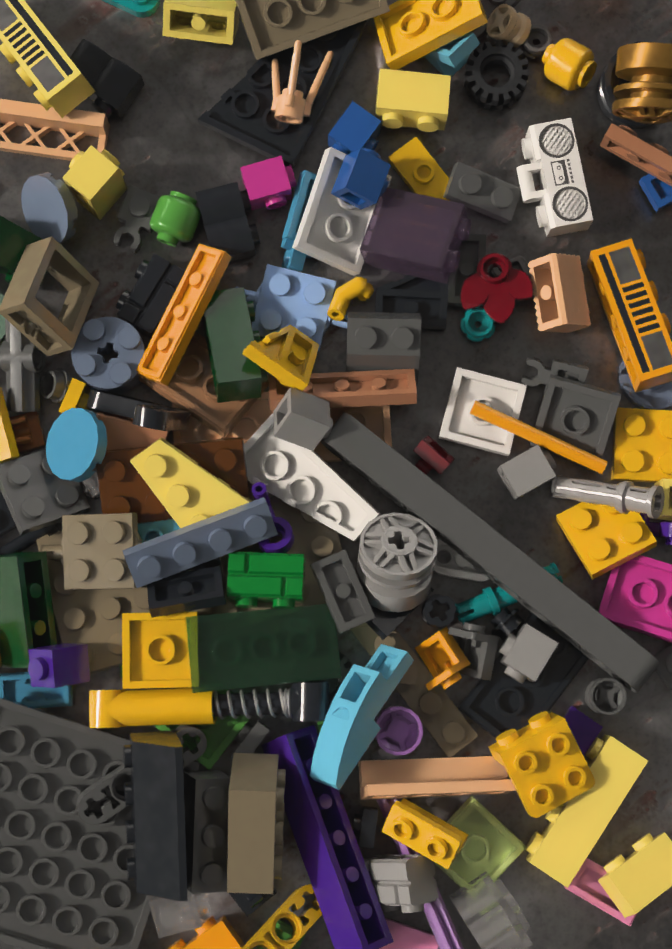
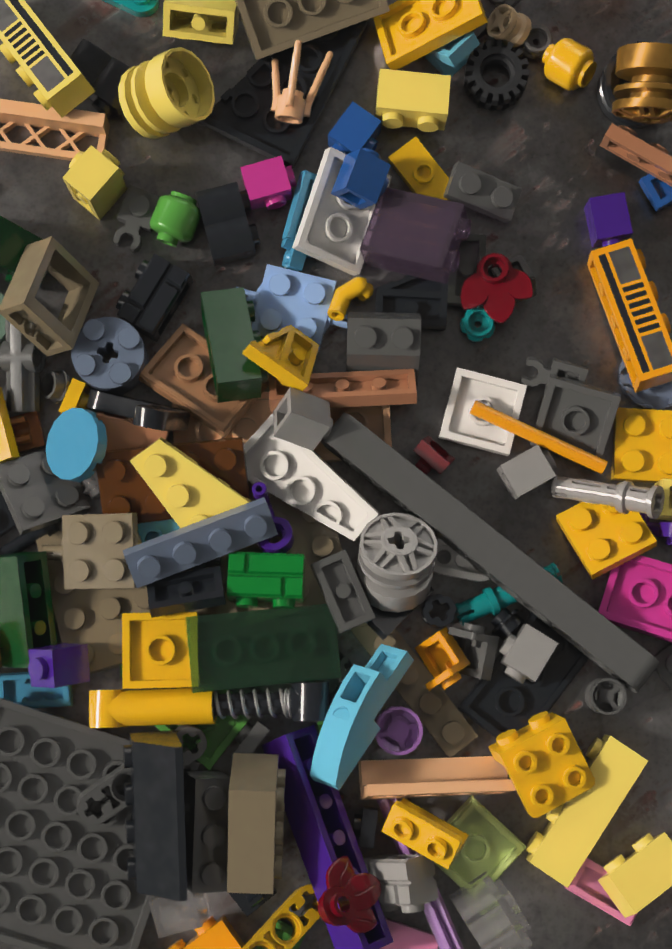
sand blue tile [21,172,77,243] -> none
light orange tile [136,244,232,387] -> none
white piece [516,118,593,237] -> none
light nougat brick [528,253,591,333] -> none
dark purple tile [563,706,603,756] -> none
none -> light yellow wheel [118,47,215,140]
none -> dark red plate [318,856,381,933]
none -> dark purple brick [584,192,633,248]

